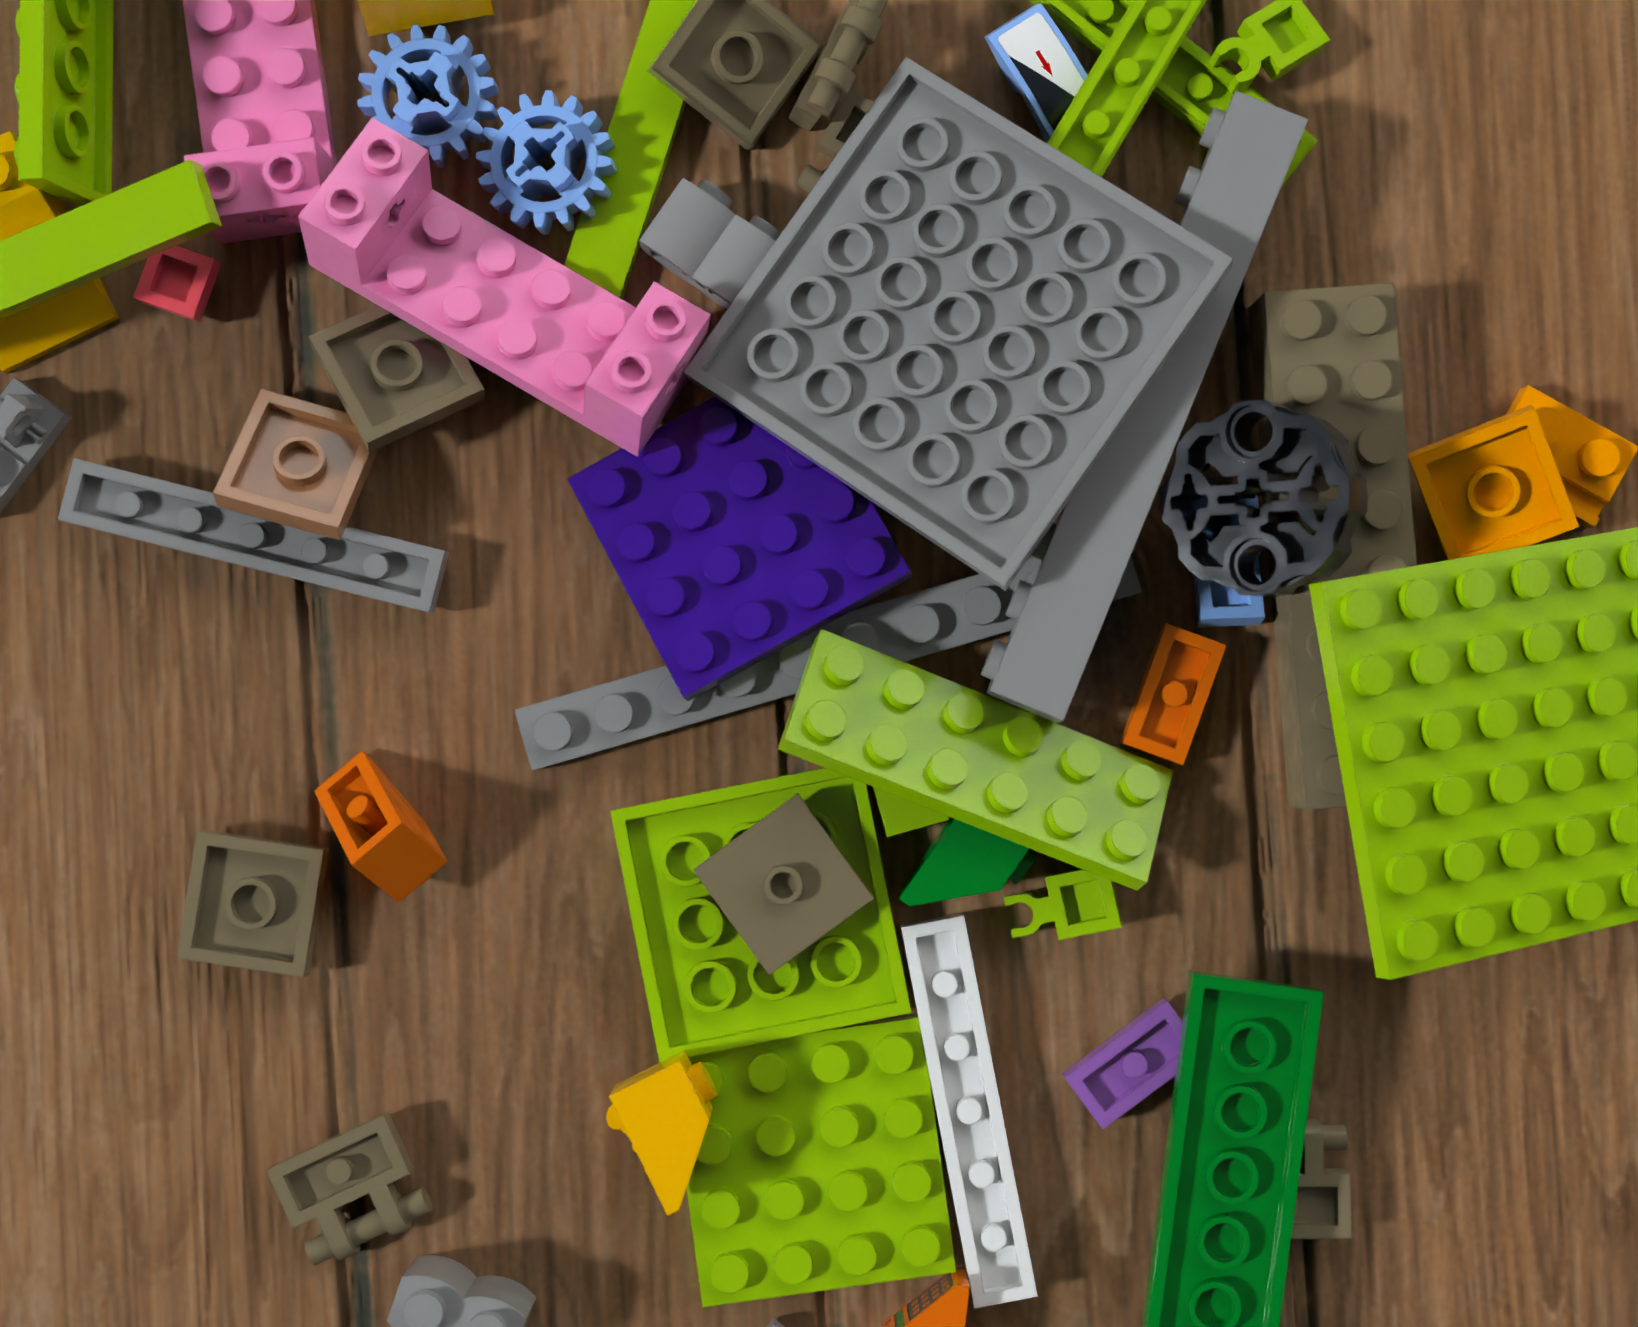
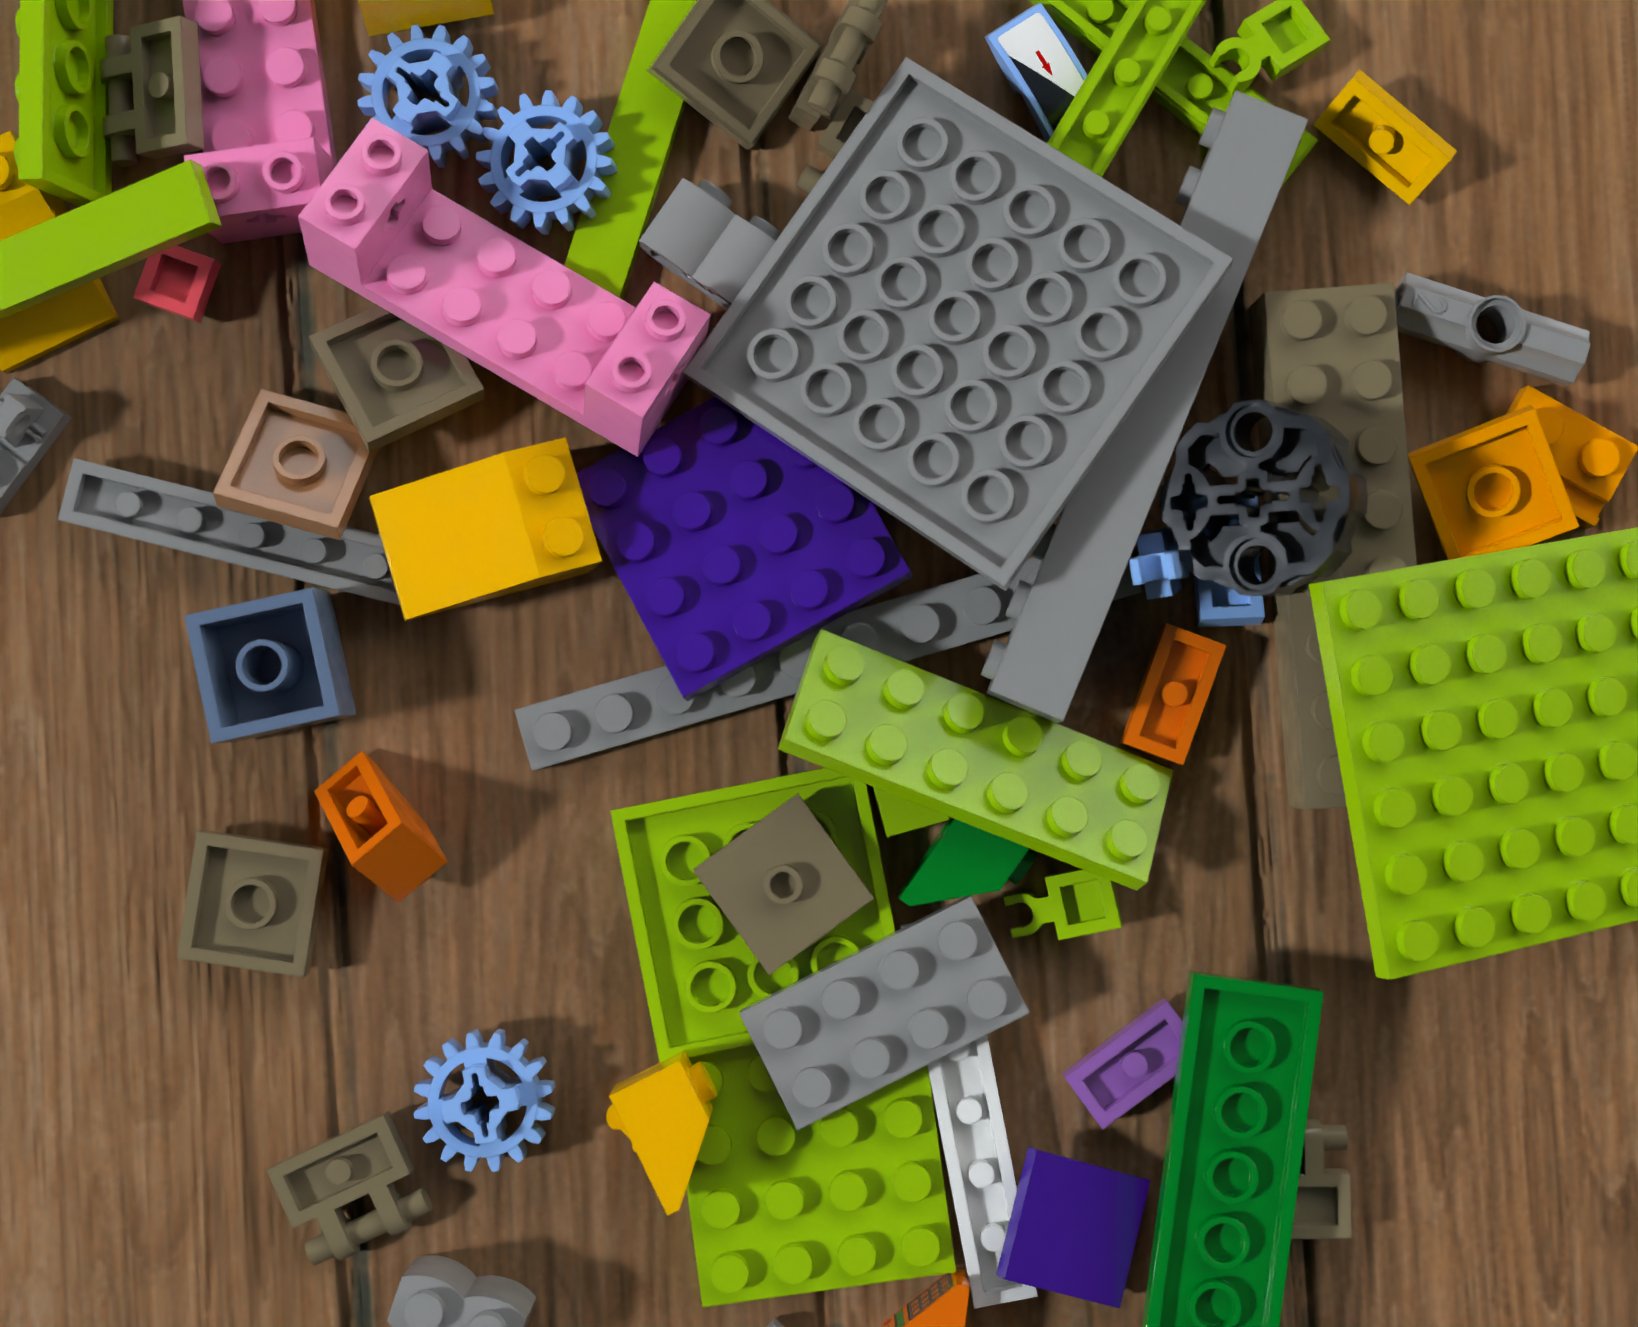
none -> dark tan plate [100,15,204,167]
none -> sand blue brick [184,587,357,744]
none -> yellow slope [369,437,602,621]
none -> light blue gear [413,1028,556,1172]
none -> light grey plate [739,896,1030,1130]
none -> dark purple tile [996,1147,1151,1308]
none -> light blue plate [1129,527,1189,600]
none -> yellow plate [1313,69,1457,205]
none -> light grey piece [1395,273,1591,386]

